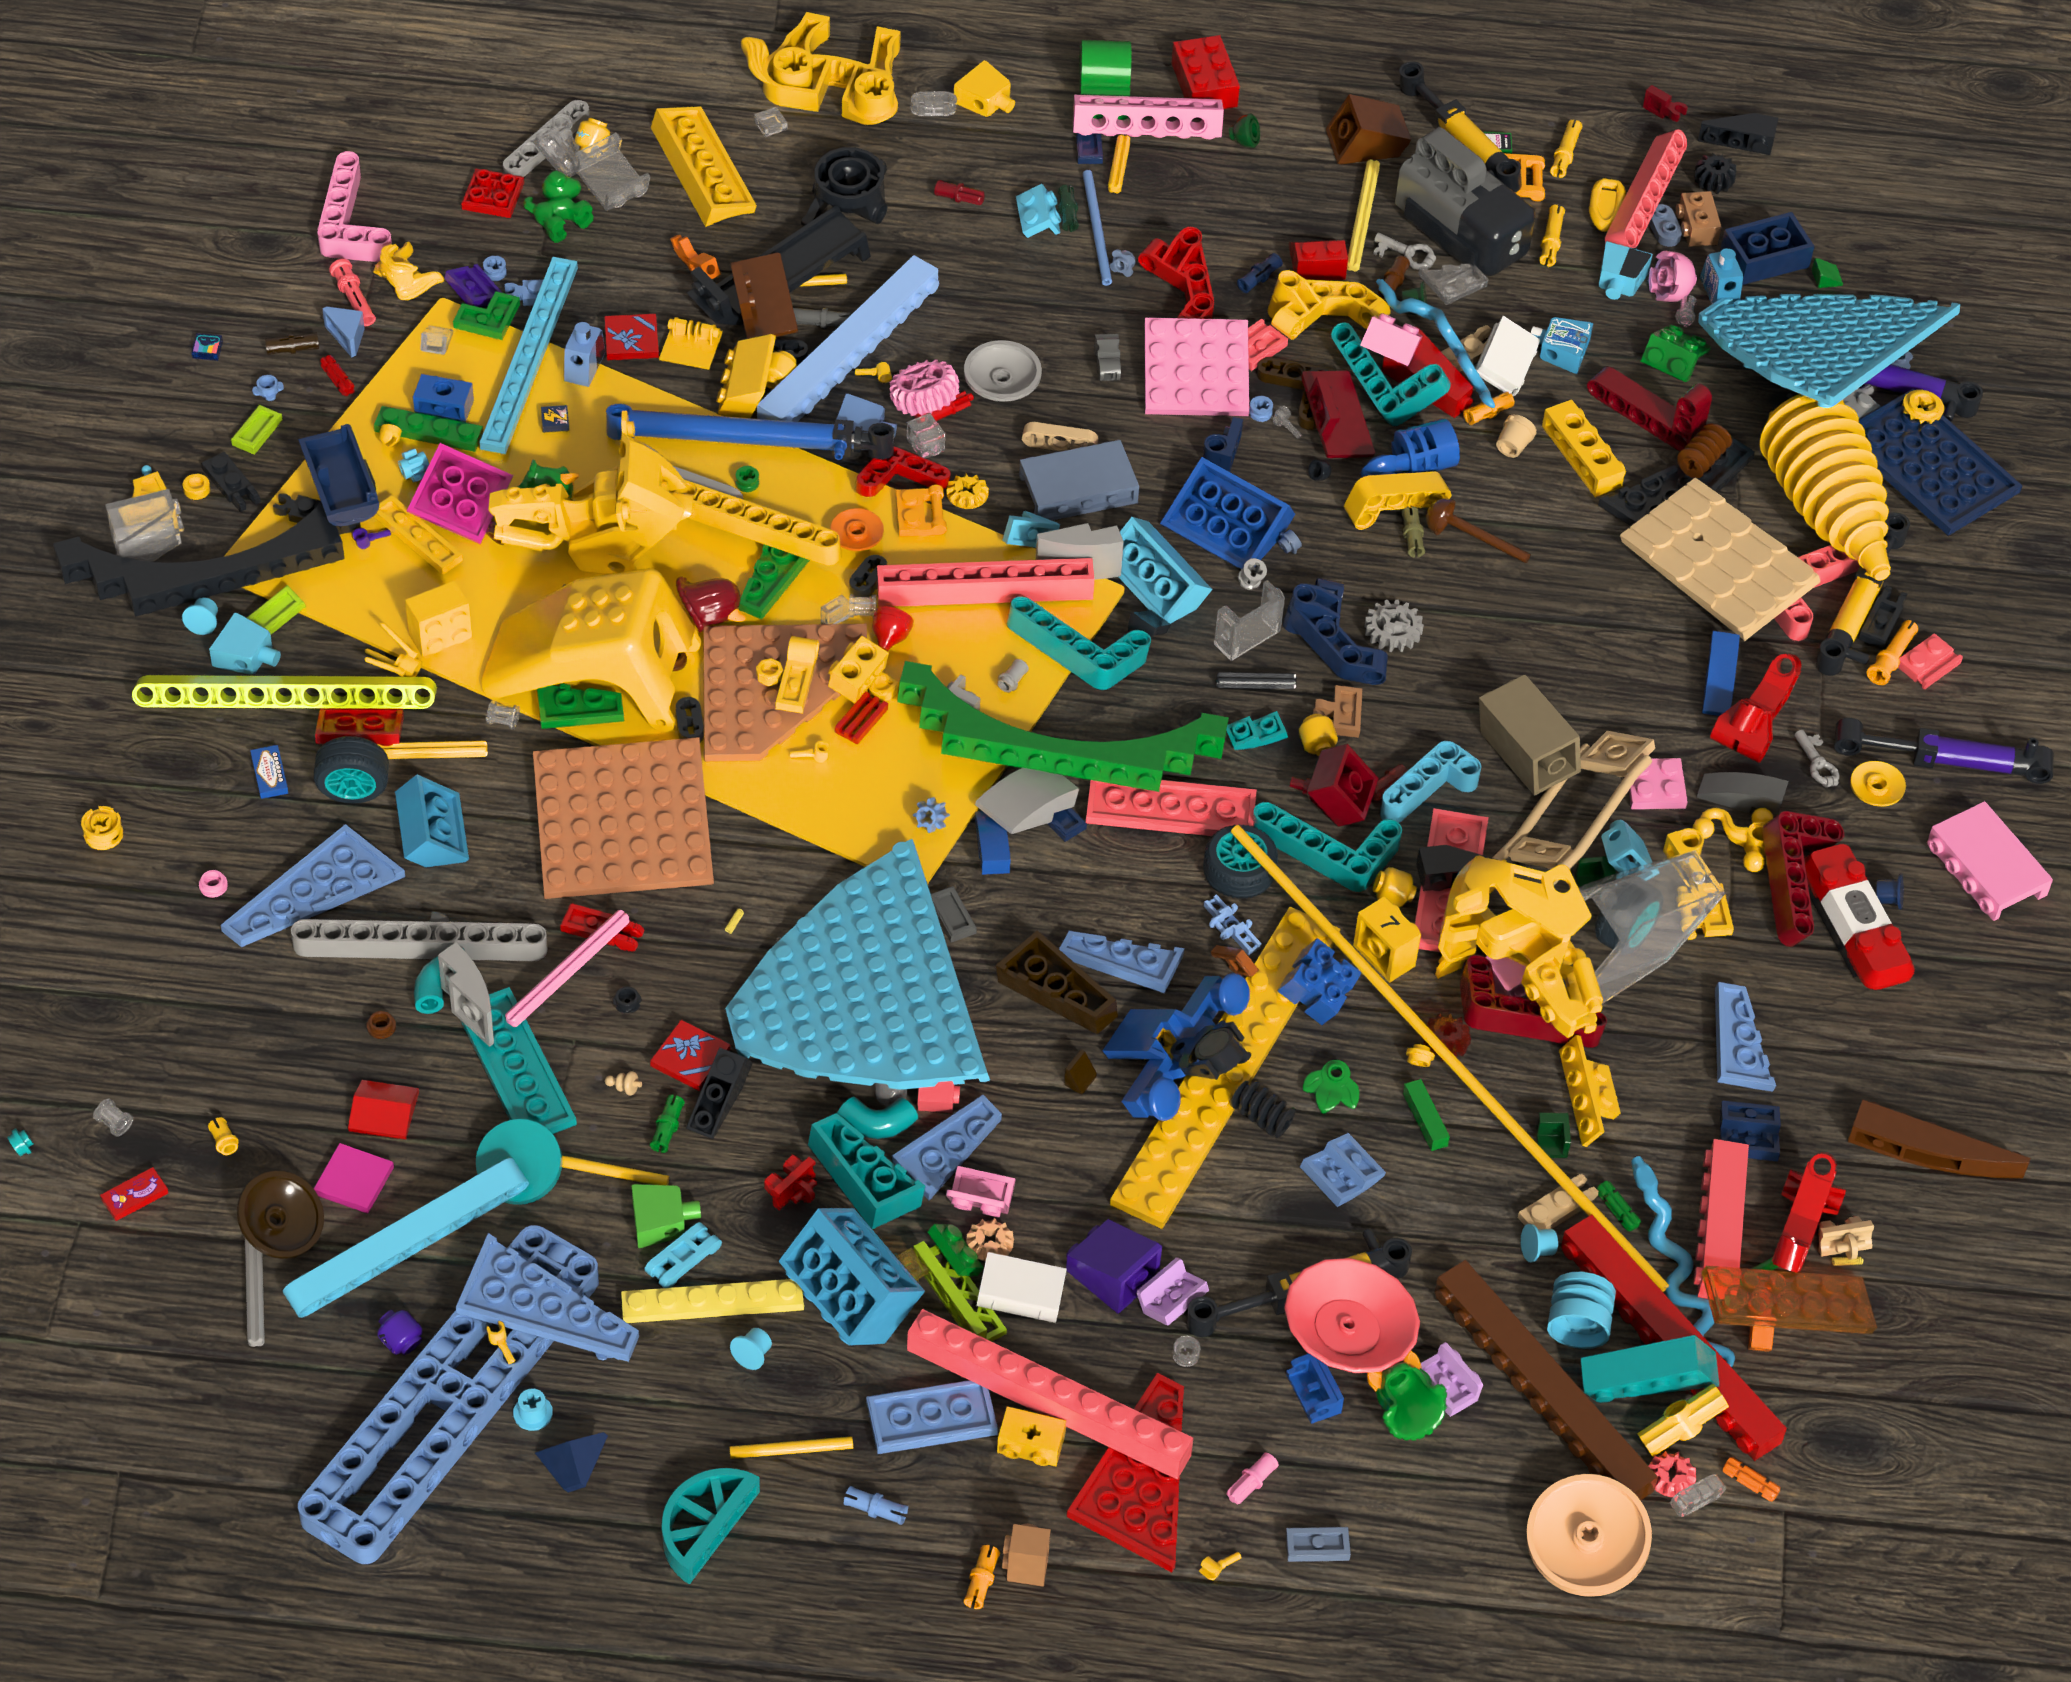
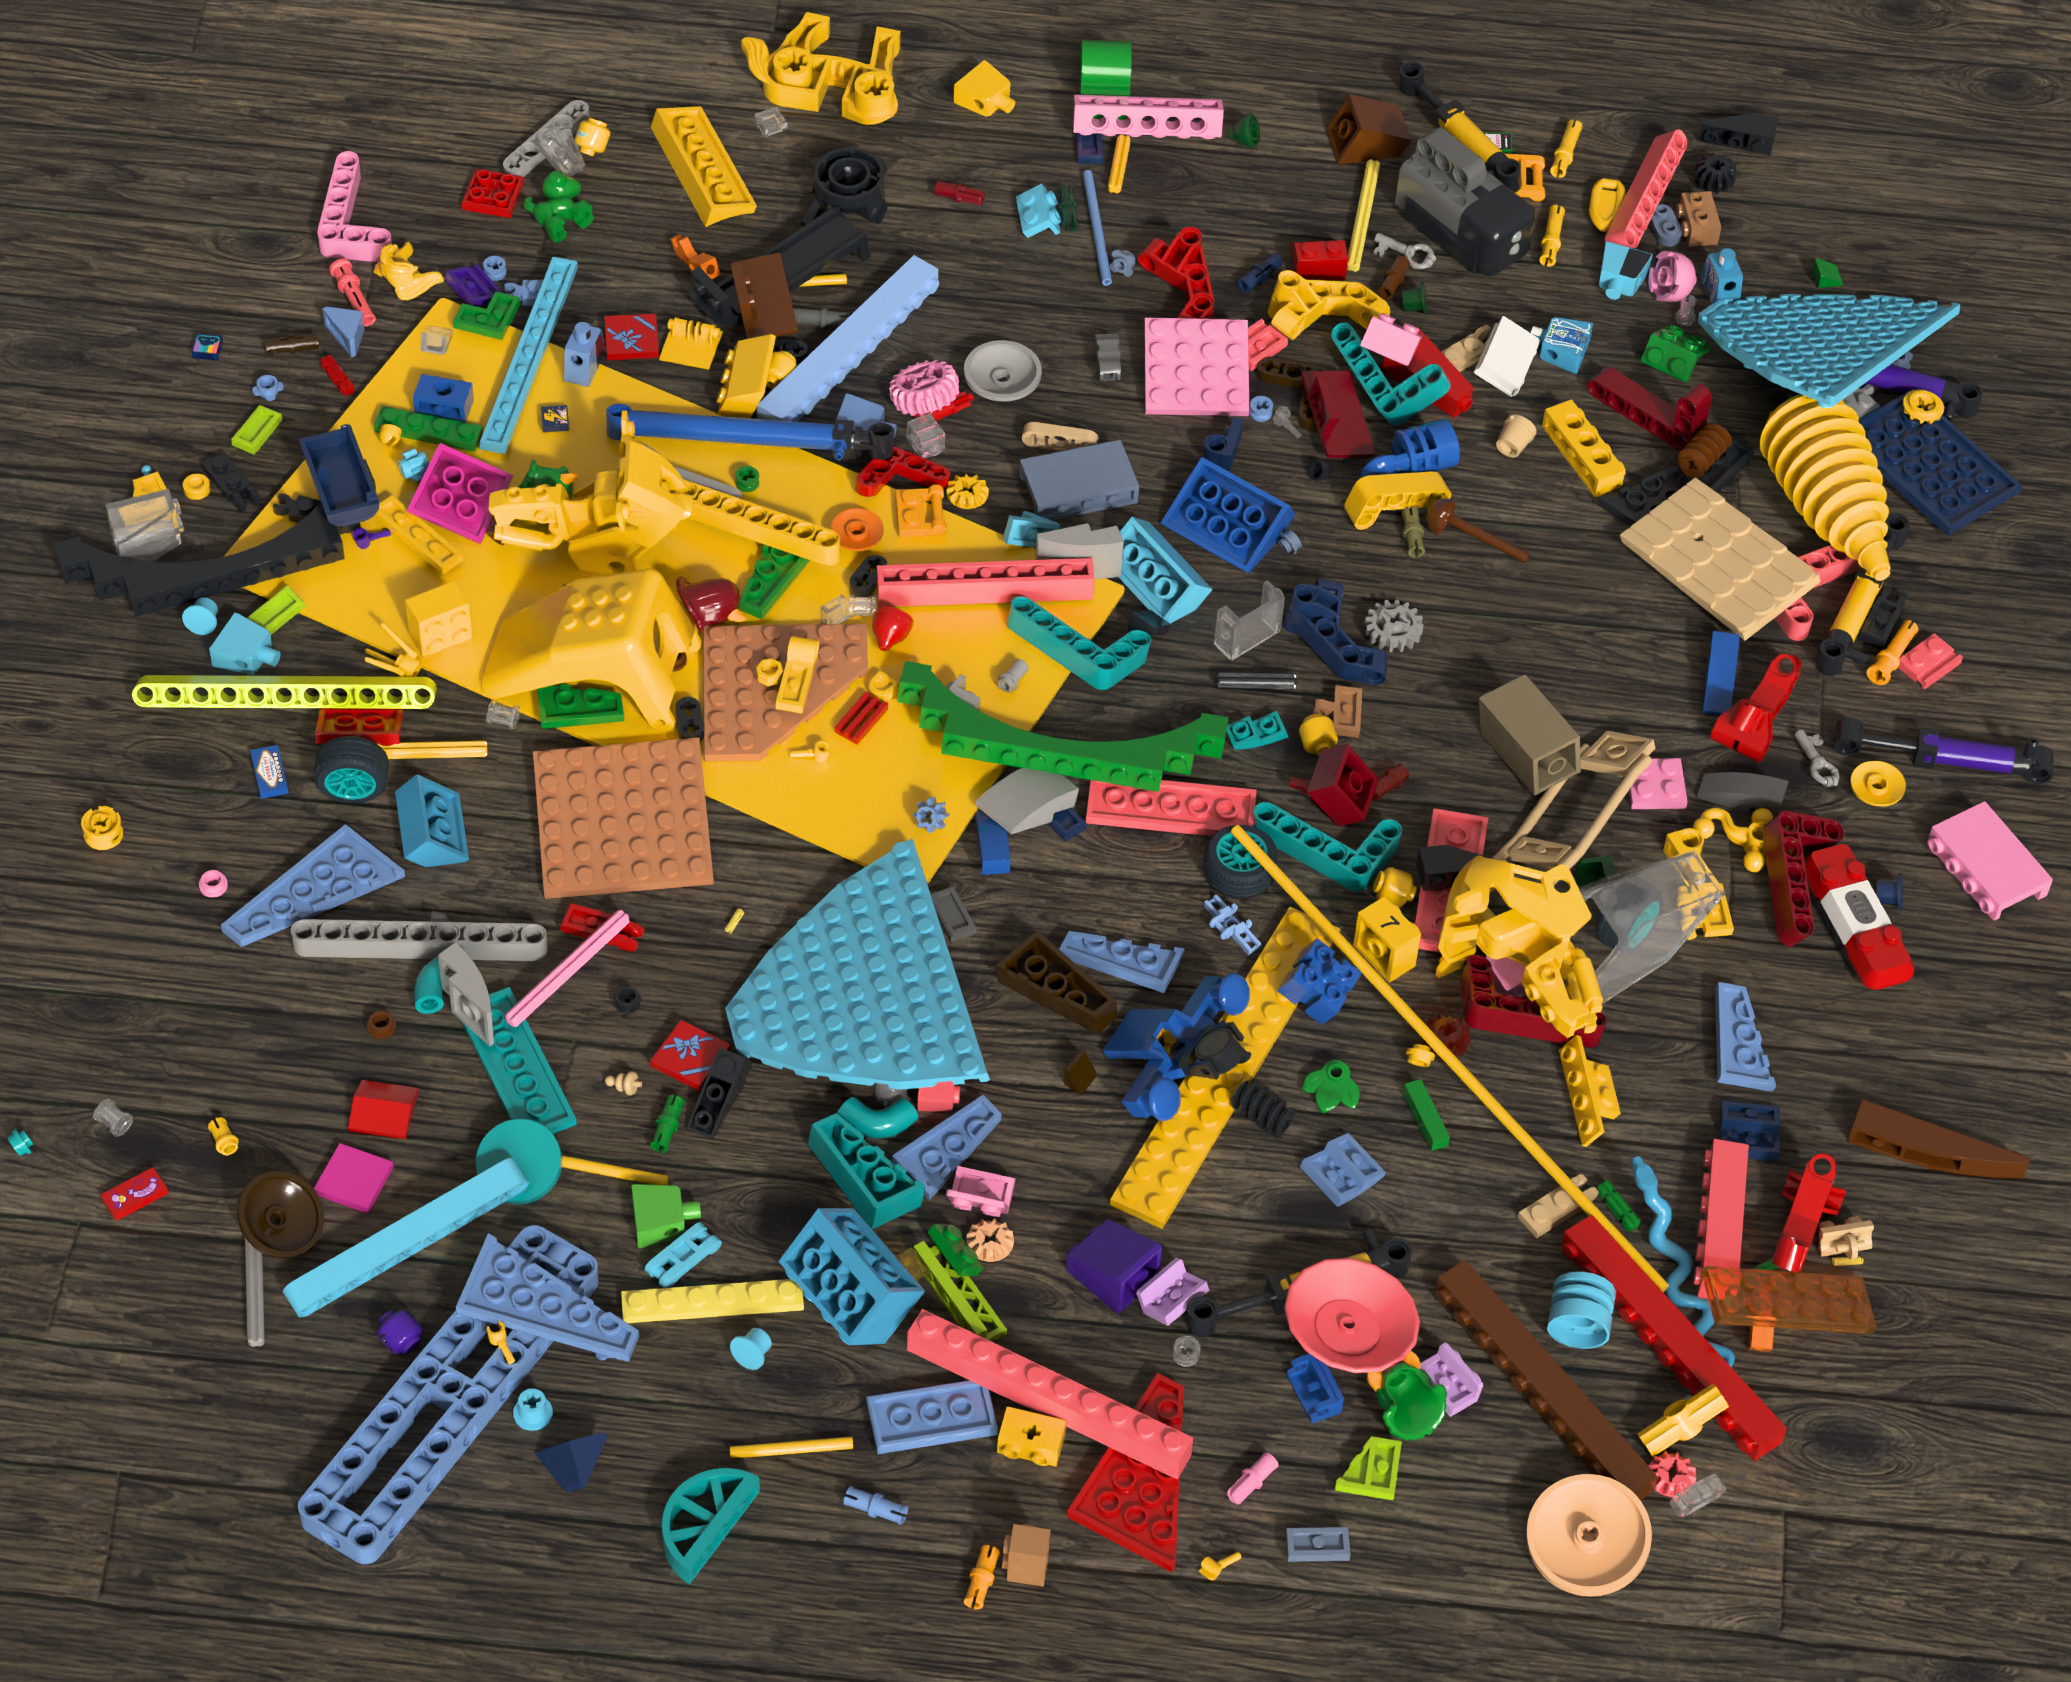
clear panel [573,133,650,211] -> none
red hips [764,1155,817,1210] -> none
yellow brick [828,636,889,703] -> none
yellow hand [855,362,892,383] -> none
clear beam [910,91,957,116] -> none
white piece [976,1252,1067,1323] -> none
red brick [1171,35,1240,109] -> none
dark orange tile [1211,945,1259,977] -> none
light grey bush [1238,558,1267,590] -> none
dark azure animal [1376,279,1495,408] -> none
medium azure beam [1380,741,1481,823] -> none
clear wing [1418,264,1489,305] -> none
light orange pin [1463,391,1514,425] -> none
medium azure piece [1521,1224,1558,1262] -> none
dark green panel [1536,1113,1571,1158] -> none
teal wedge [1581,1335,1720,1403] -> none
medium azure torso [1601,820,1658,883] -> none
dark red plate [1643,85,1688,122] -> none
dark blue brick [1720,212,1814,285] -> none
orange axle [1723,1457,1780,1502] -> none
none -> lime wing [1335,1436,1402,1500]

